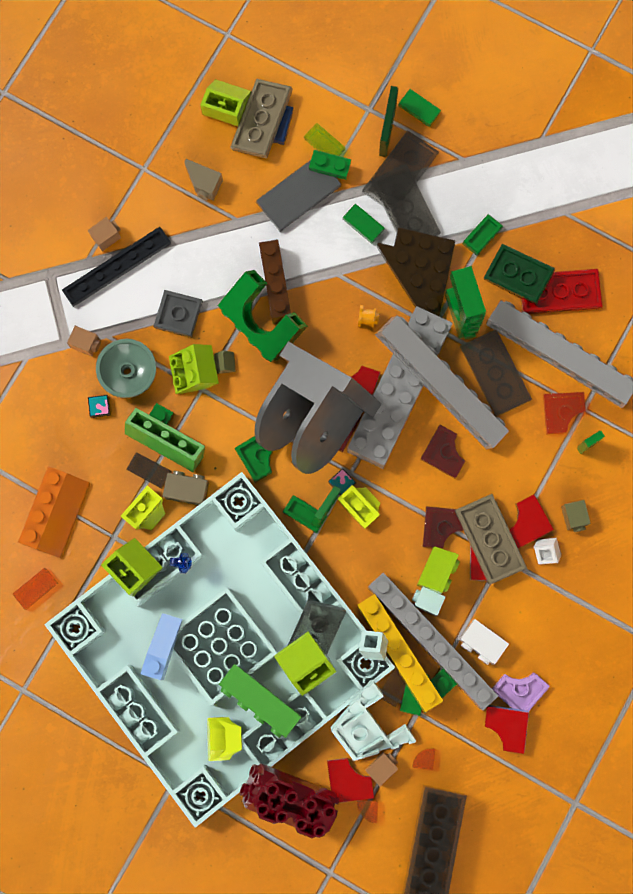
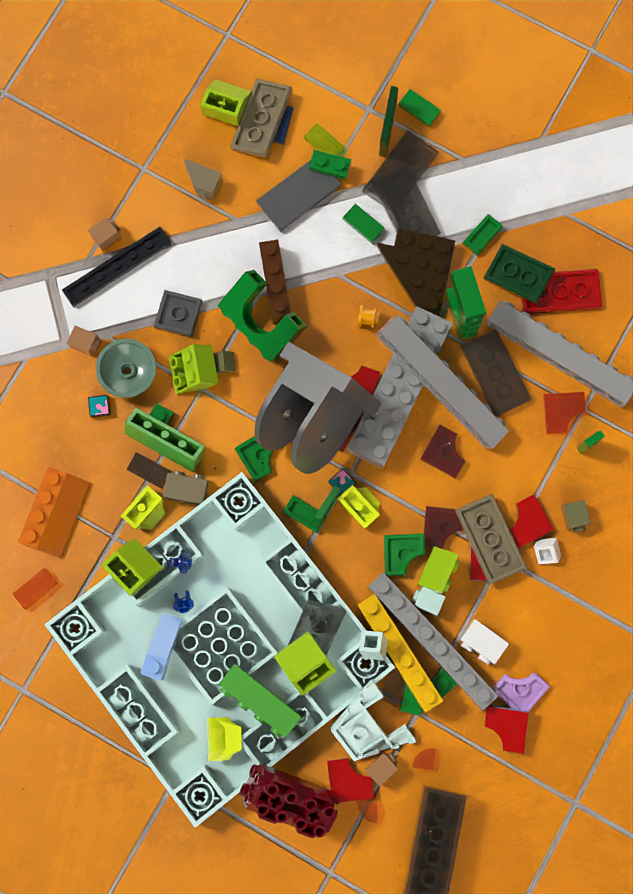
none -> clear blue plate [173,590,194,613]
none -> green tile [384,533,426,576]

